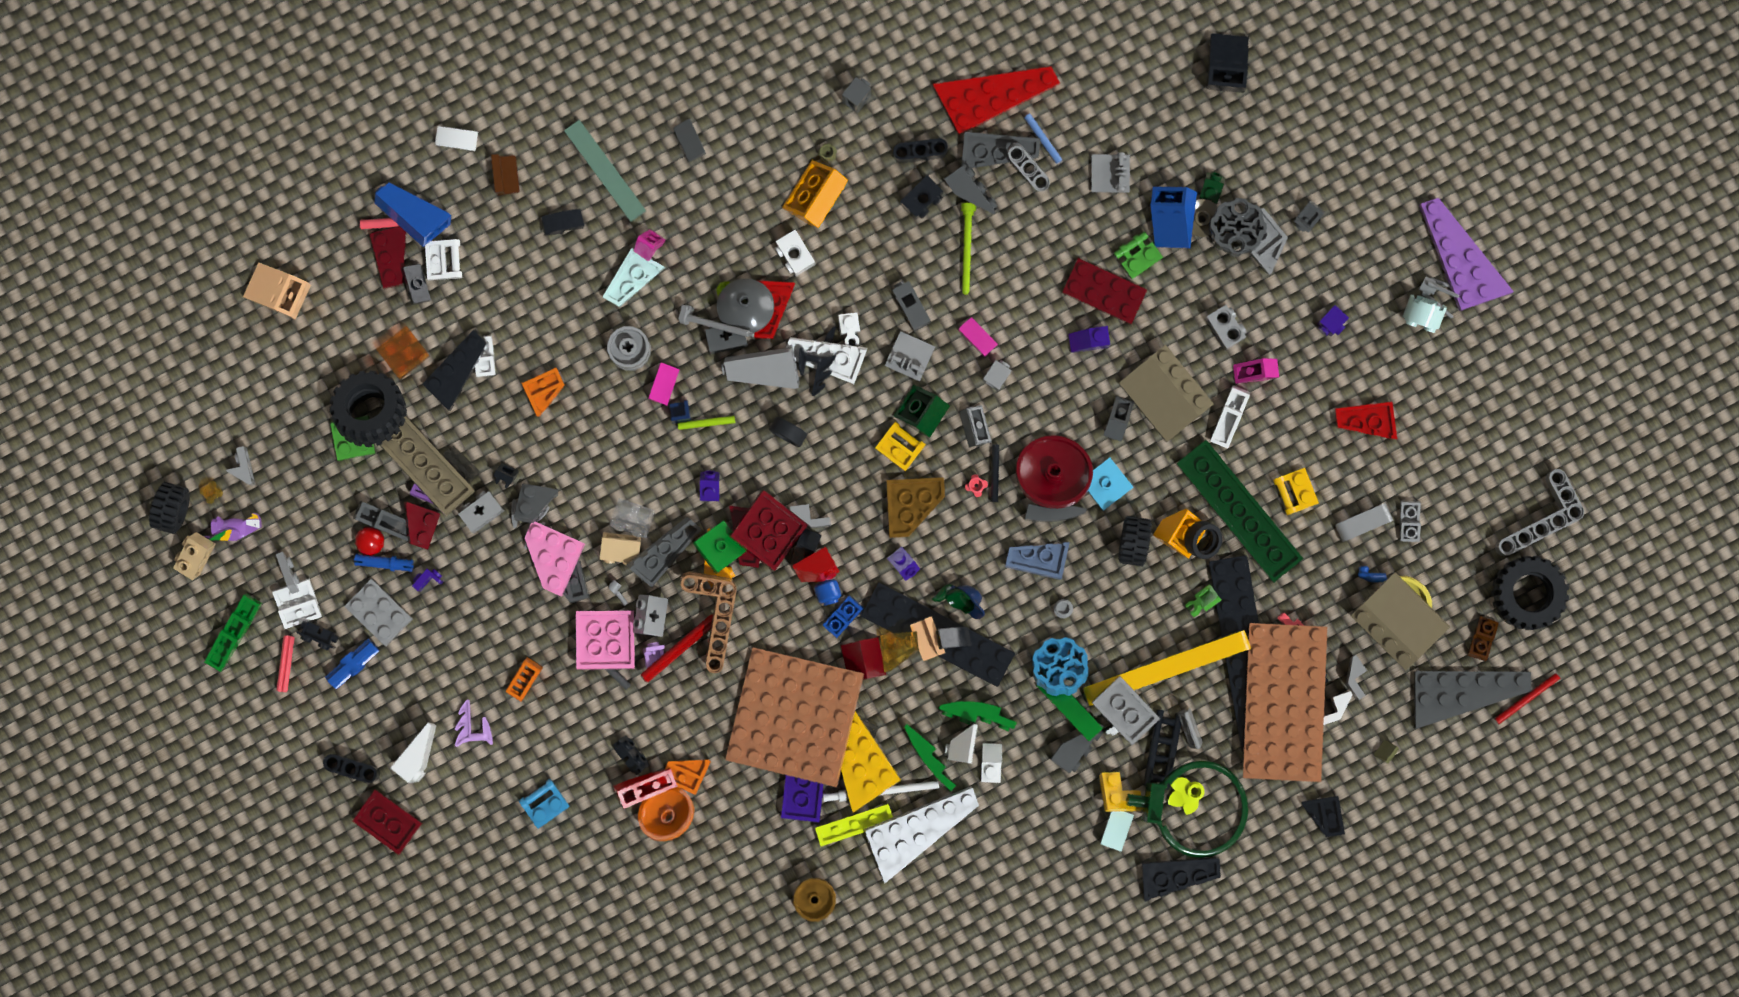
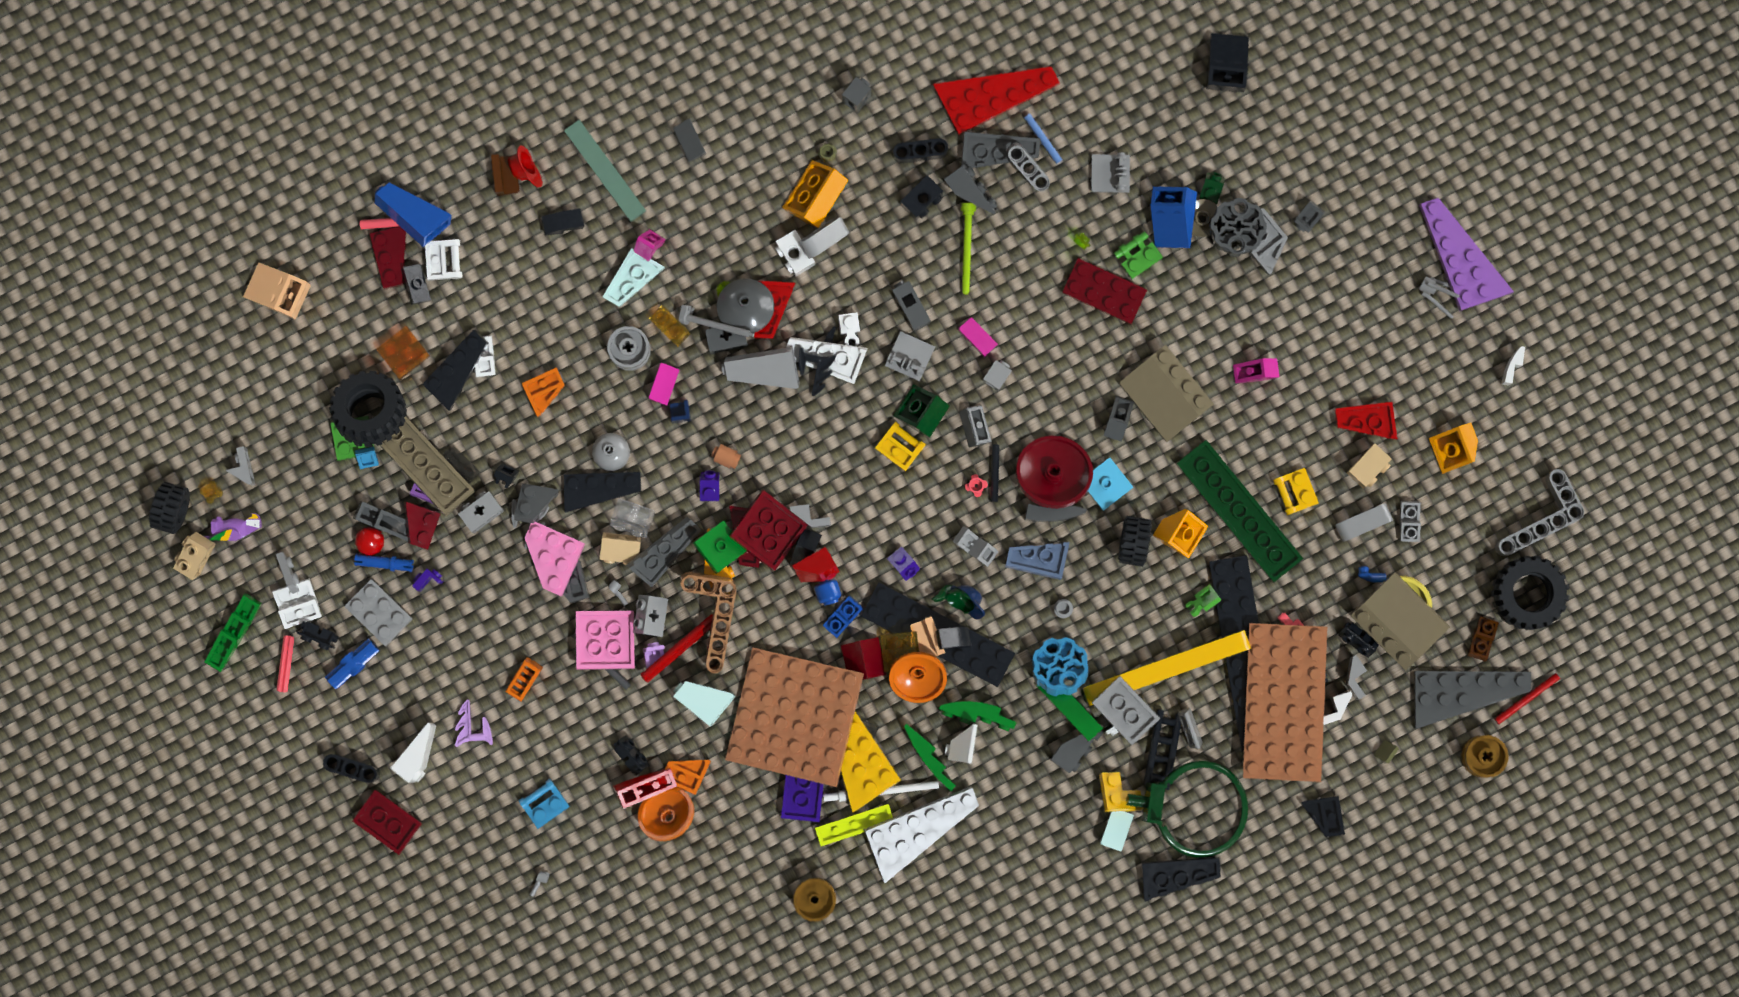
white slope [435,126,478,151] -> none
lime bar [678,416,736,430] -> none
black tyre [769,417,807,447] -> none
pearl gold plate [887,477,945,538] -> none
white slope [981,743,1002,783] -> none
dark purple slope [1068,326,1110,353] -> none
neon yellow plate [1168,777,1204,815] -> none
black tyre [1184,521,1222,559] -> none
light grey brick [1205,305,1247,351] -> none
white slope [1210,385,1250,448] -> none
dark purple brick [1317,305,1349,337] -> none
light aqua brick [1403,294,1447,333] -> none
none -> dark azure tile [355,447,379,469]
none -> red piece [508,145,543,188]
none -> light grey hand [530,871,549,896]
none -> black wing [564,472,641,513]
none -> light grey cylinder [592,433,630,471]
none -> clear yellow slope [648,305,691,347]
none -> light aqua slope [673,681,736,726]
none -> nougat brick [711,444,741,469]
none -> beam [799,216,850,259]
none -> orange dish [889,652,947,703]
none -> light grey slope [952,526,999,567]
none -> clear neon green plate [1073,233,1091,250]
none -> black hinge [1338,622,1379,658]
none -> tan brick [1347,444,1392,488]
none -> light orange slope [1429,423,1478,474]
none -> pearl gold wheel [1461,735,1509,778]
none -> white slope [1501,346,1525,386]

